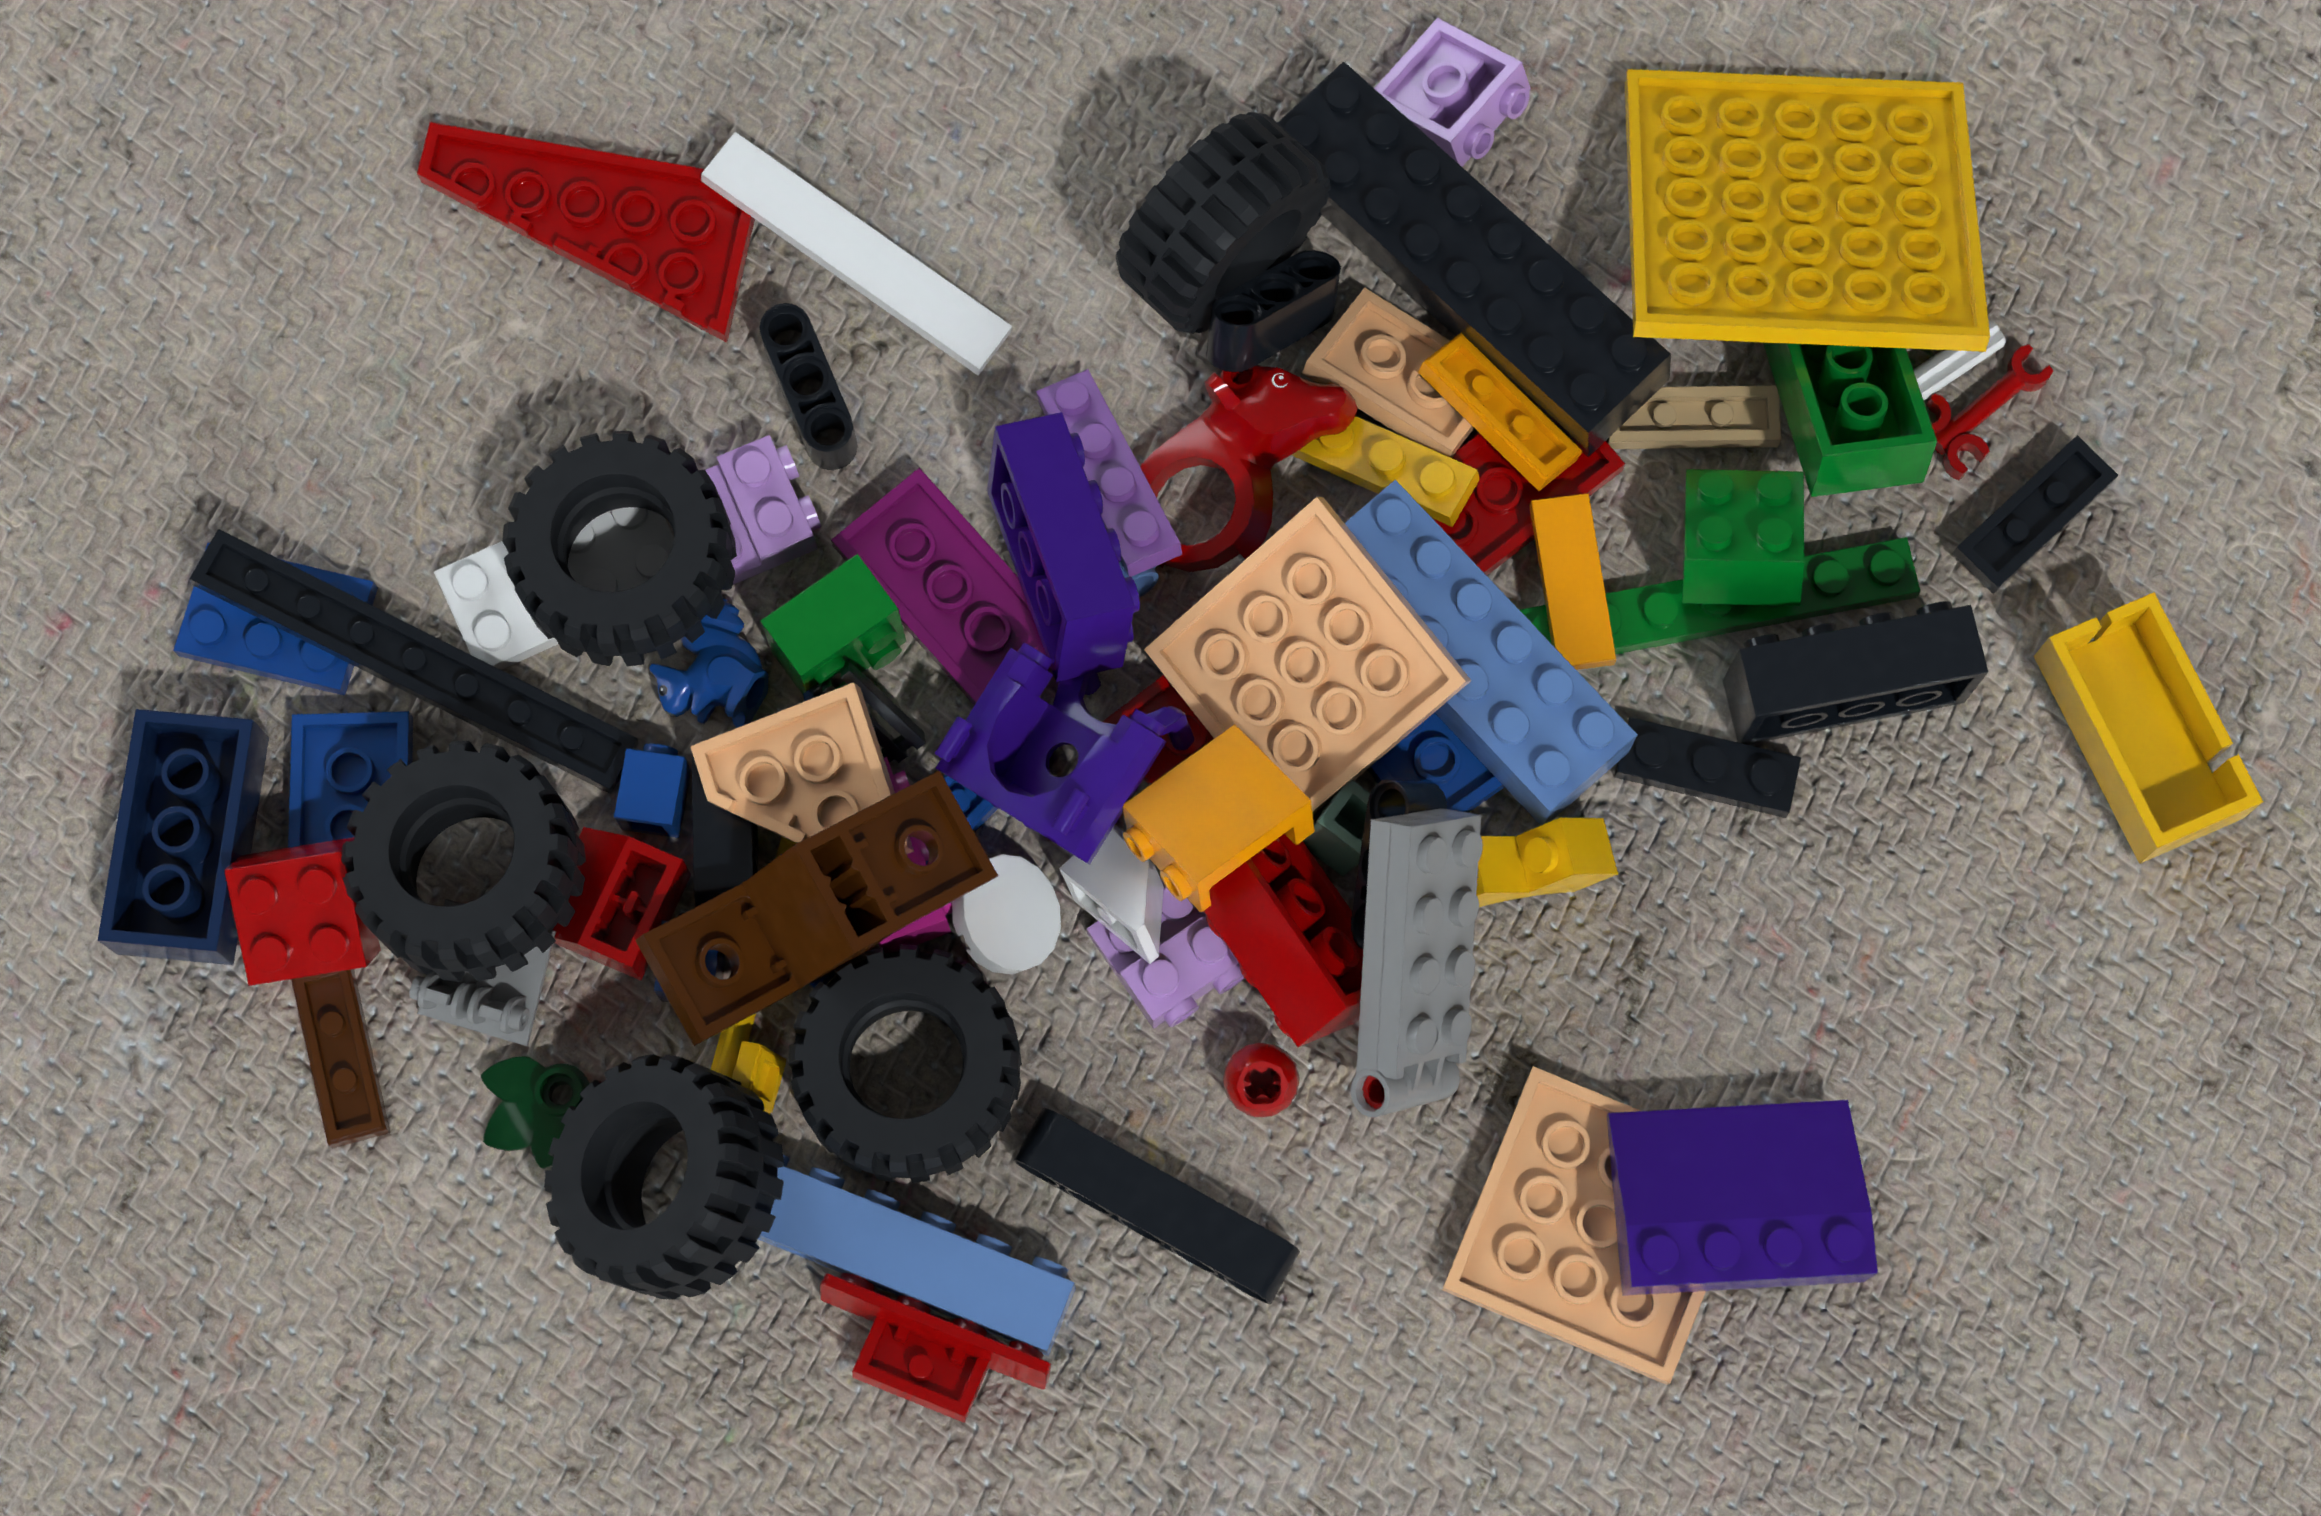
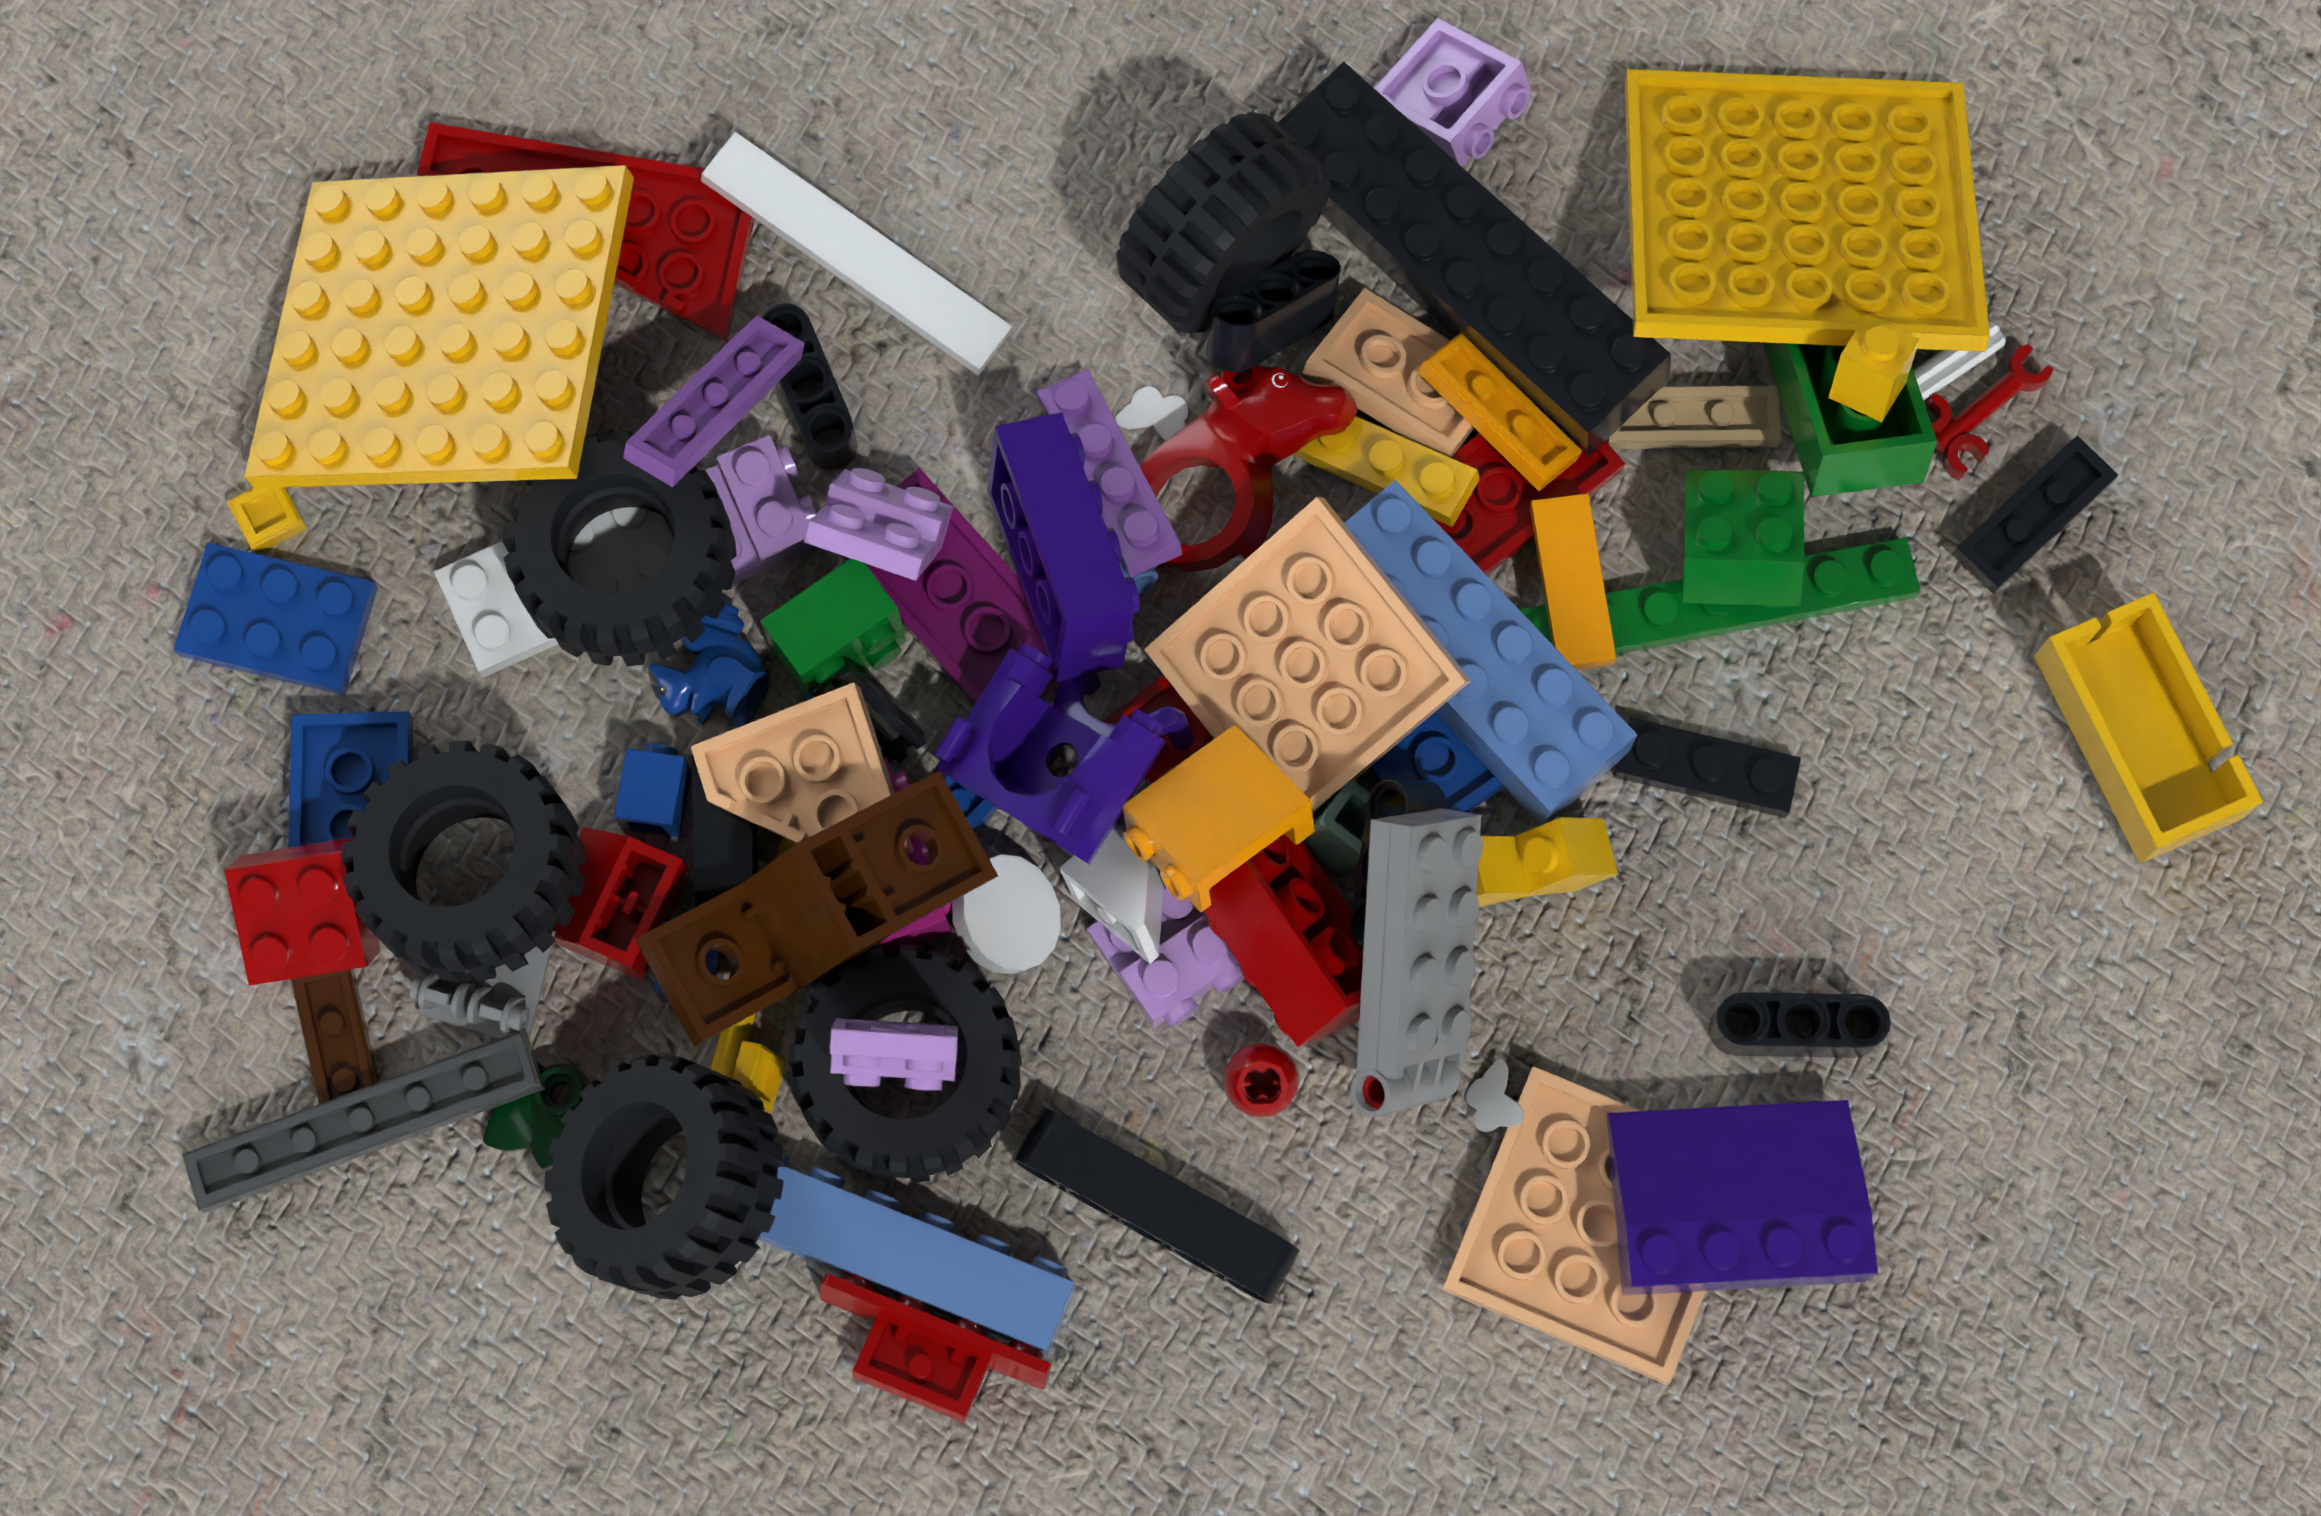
dark blue brick [97,709,269,965] -> none
black plate [189,529,638,794] -> none
black brick [1723,601,1988,745] -> none
none -> dark grey tile [182,1030,545,1213]
none -> yellow tile [226,487,308,554]
none -> yellow plate [244,165,634,488]
none -> medium lavender plate [623,315,805,487]
none -> lavender plate [804,468,954,581]
none -> lavender plate [830,1018,958,1090]
none -> white sticker [1115,386,1188,441]
none -> white sticker [1466,1059,1524,1132]
none -> black beam [1708,992,1891,1058]
none -> yellow brick [1828,315,1920,423]

